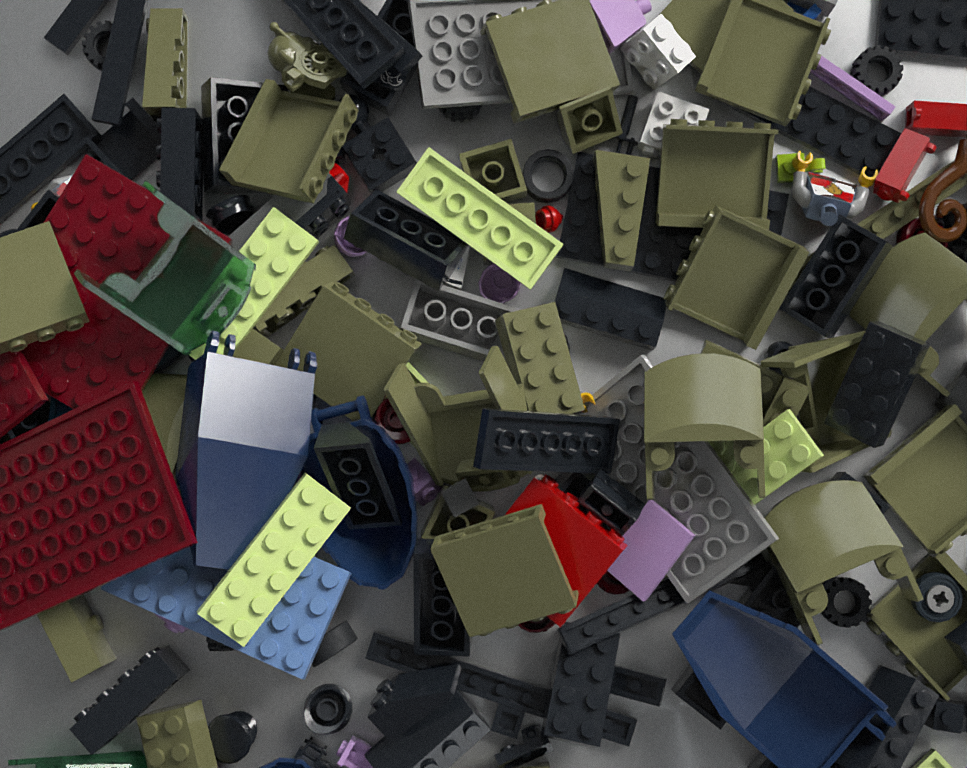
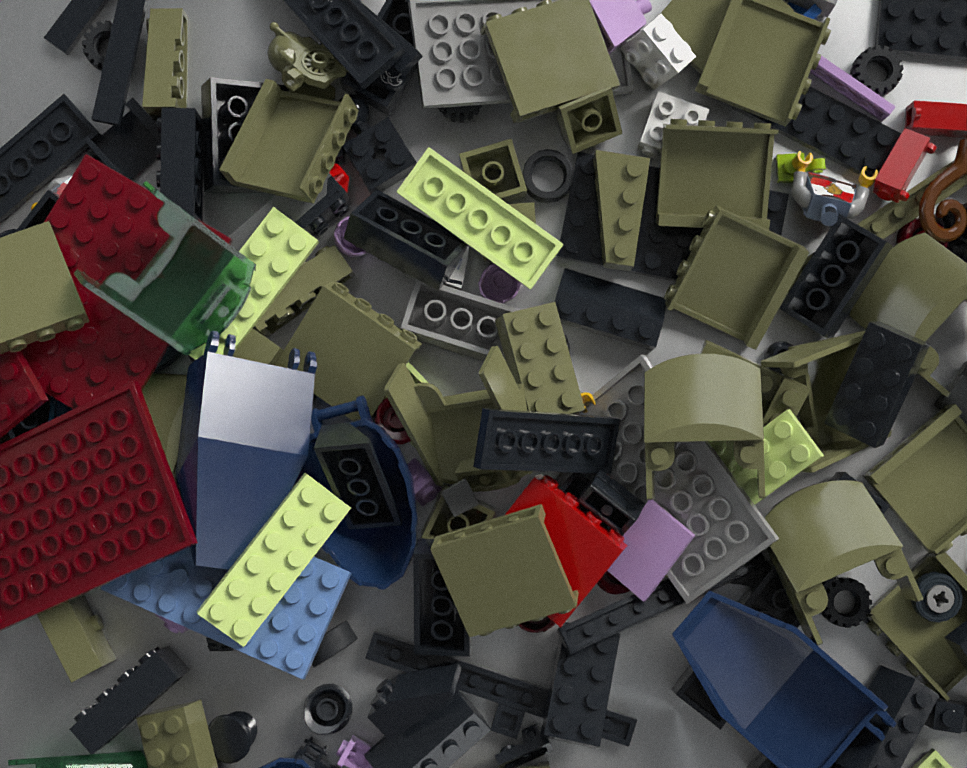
black piece [206,195,254,235] -> none
red plate [535,205,563,233] -> none
black hinge [610,665,667,707] -> none
black piece [614,95,638,155] -> none

